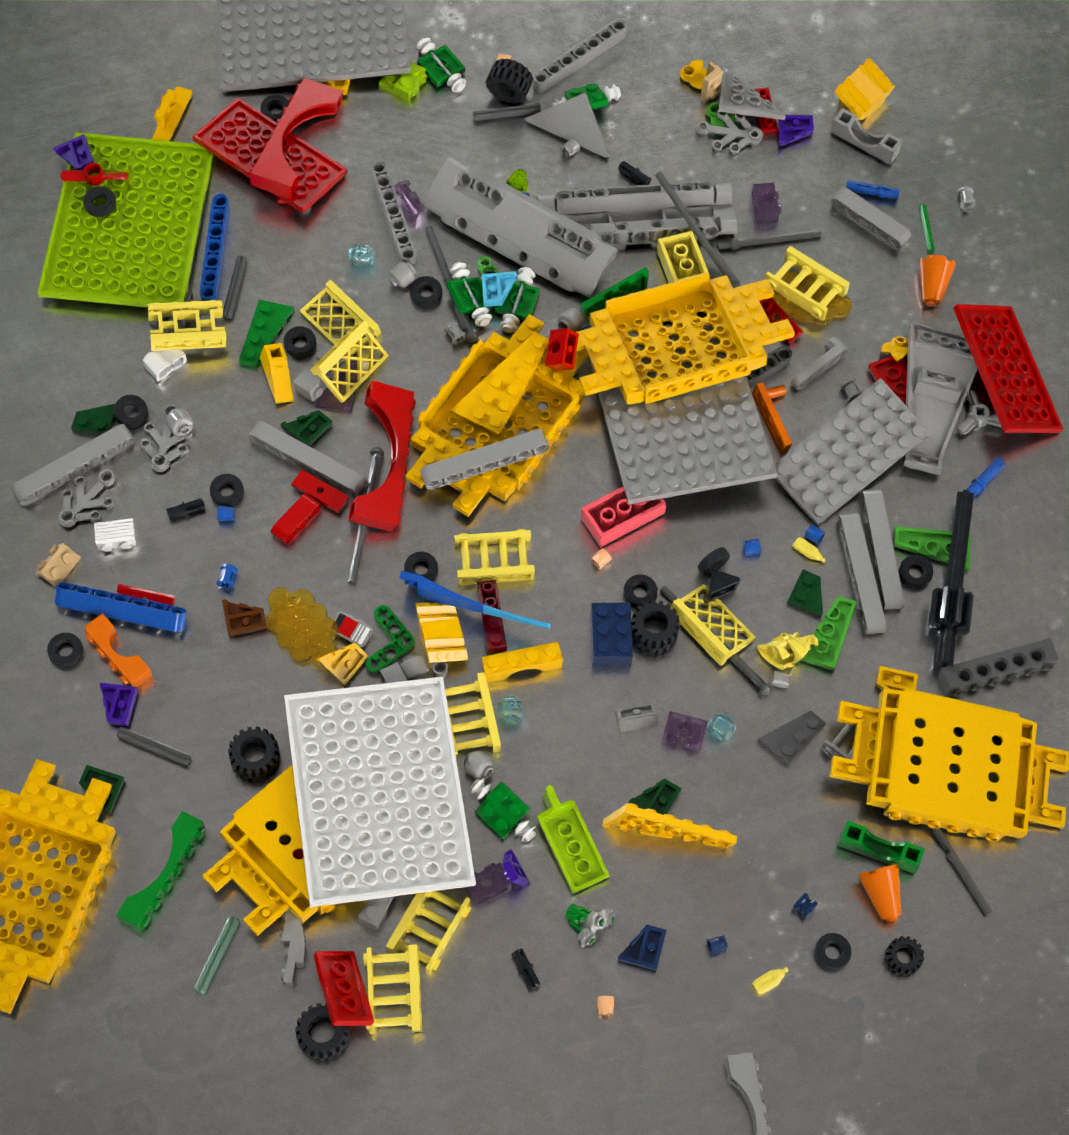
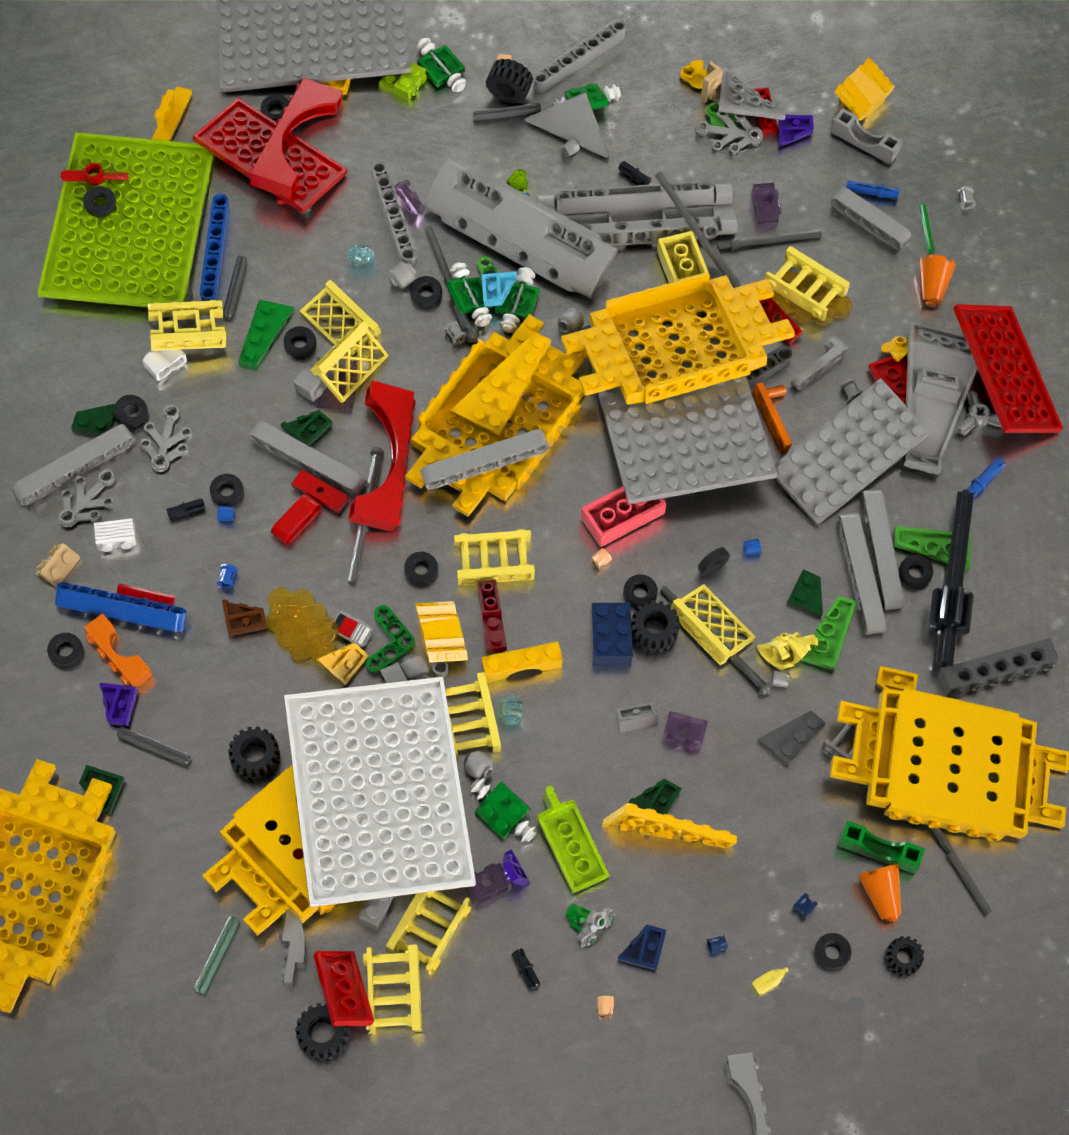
dark purple wing [53,134,95,170] -> none
green arch [116,811,206,932] -> none
light grey head [166,408,194,436] -> none
yellow slope [260,343,294,404] -> none
blue plate [400,571,551,629] -> none
red brick [545,328,579,371] -> none
green wing [580,267,649,319] -> none
black slope [703,569,741,603] -> none
clear light blue head [707,713,736,743] -> none
light yellow piece [792,537,825,563] -> none
blue hose [804,524,825,545] -> none

